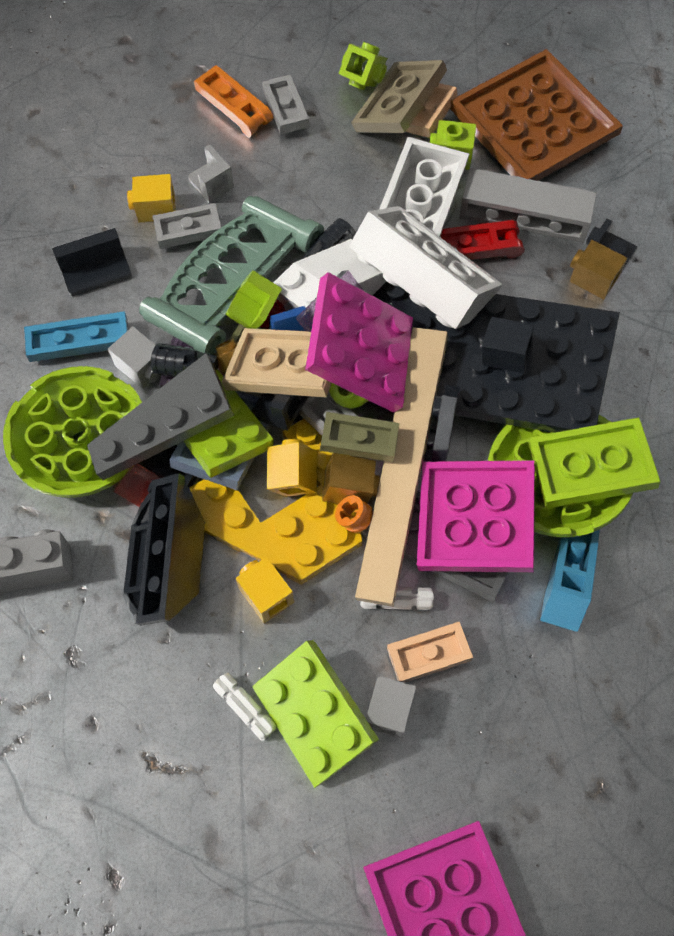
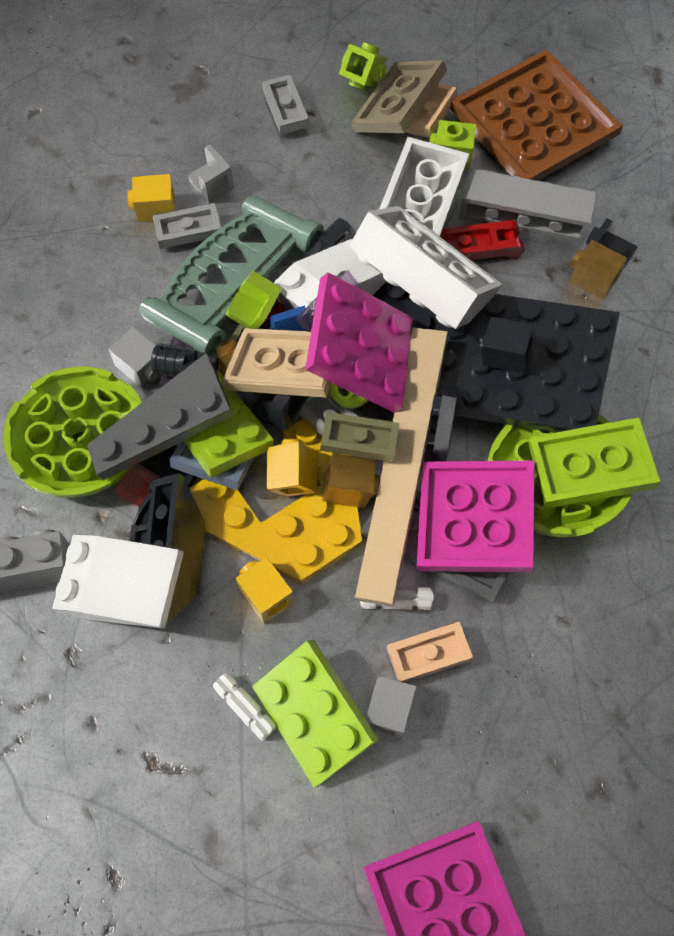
dark azure plate [24,311,129,362] -> none
black panel [52,228,132,297] -> none
orange plate [194,65,273,137] -> none
orange bush [335,495,373,533] -> none
dark azure slope [540,529,600,632] -> none
none -> white slope [52,535,184,629]

